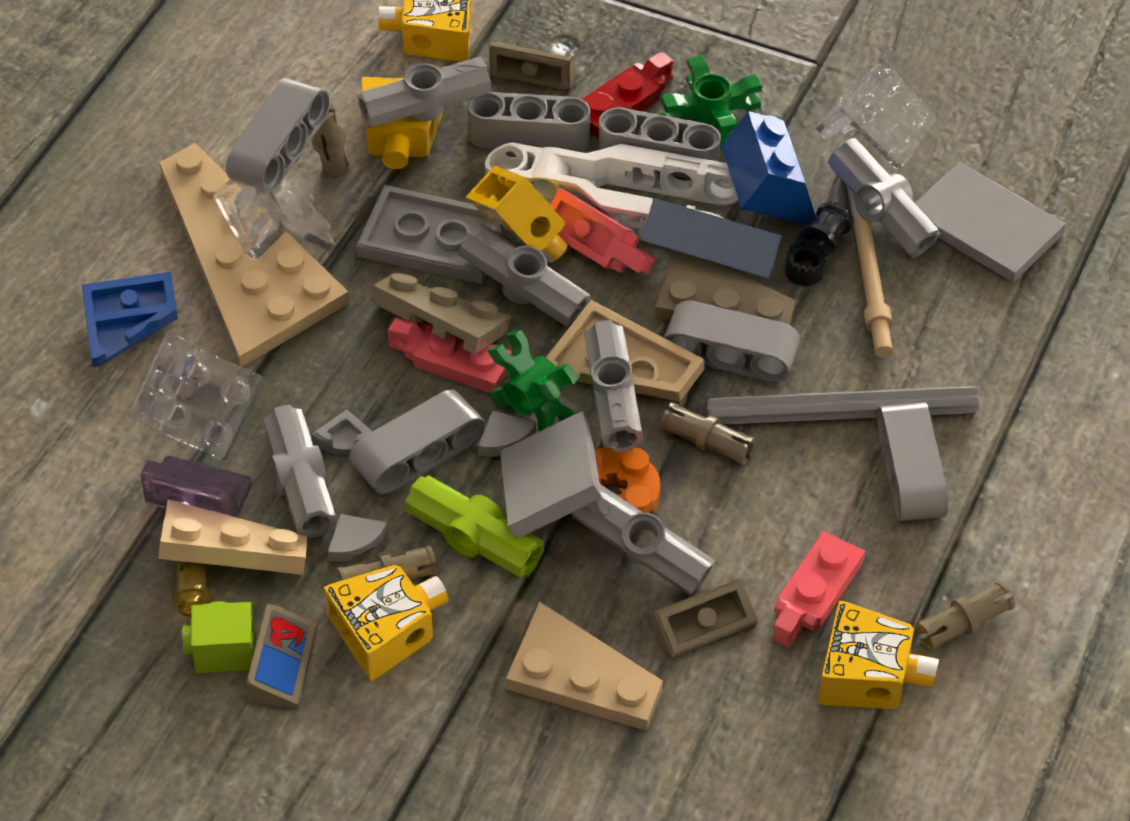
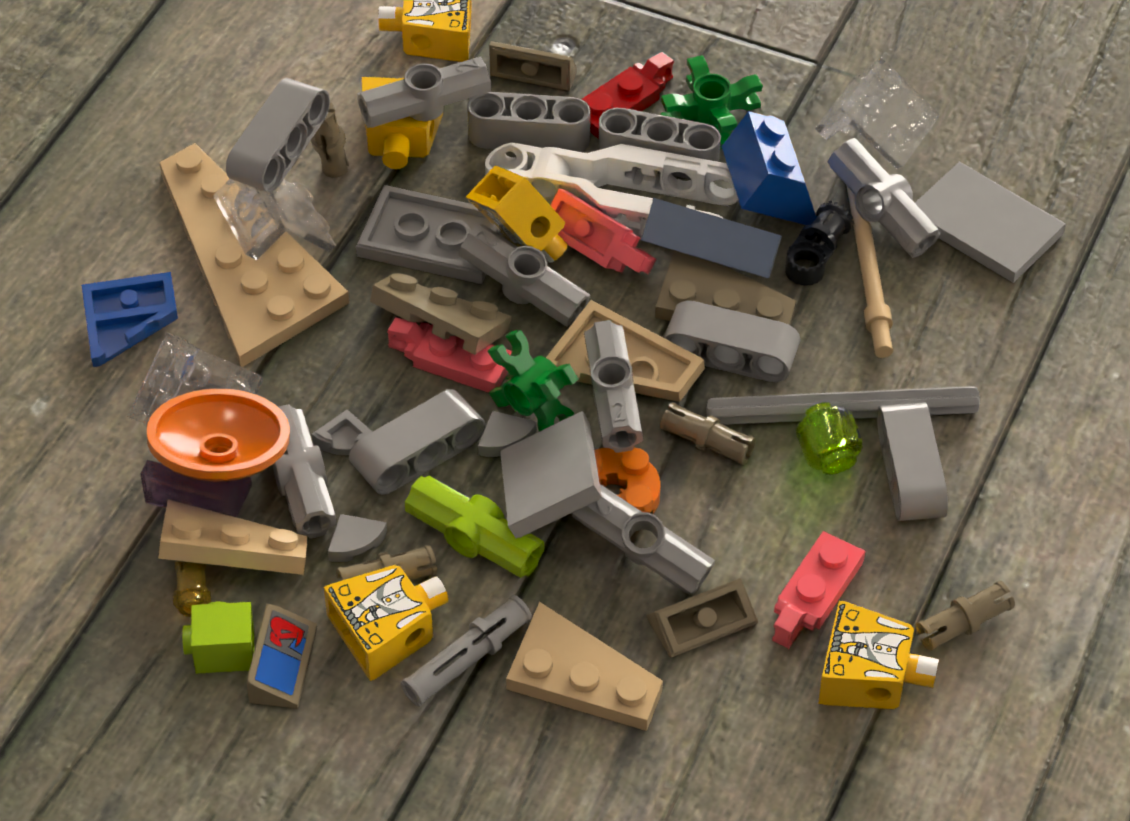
none -> orange dish [147,389,290,482]
none -> light grey pin [400,595,532,707]
none -> clear neon green head [796,402,863,475]

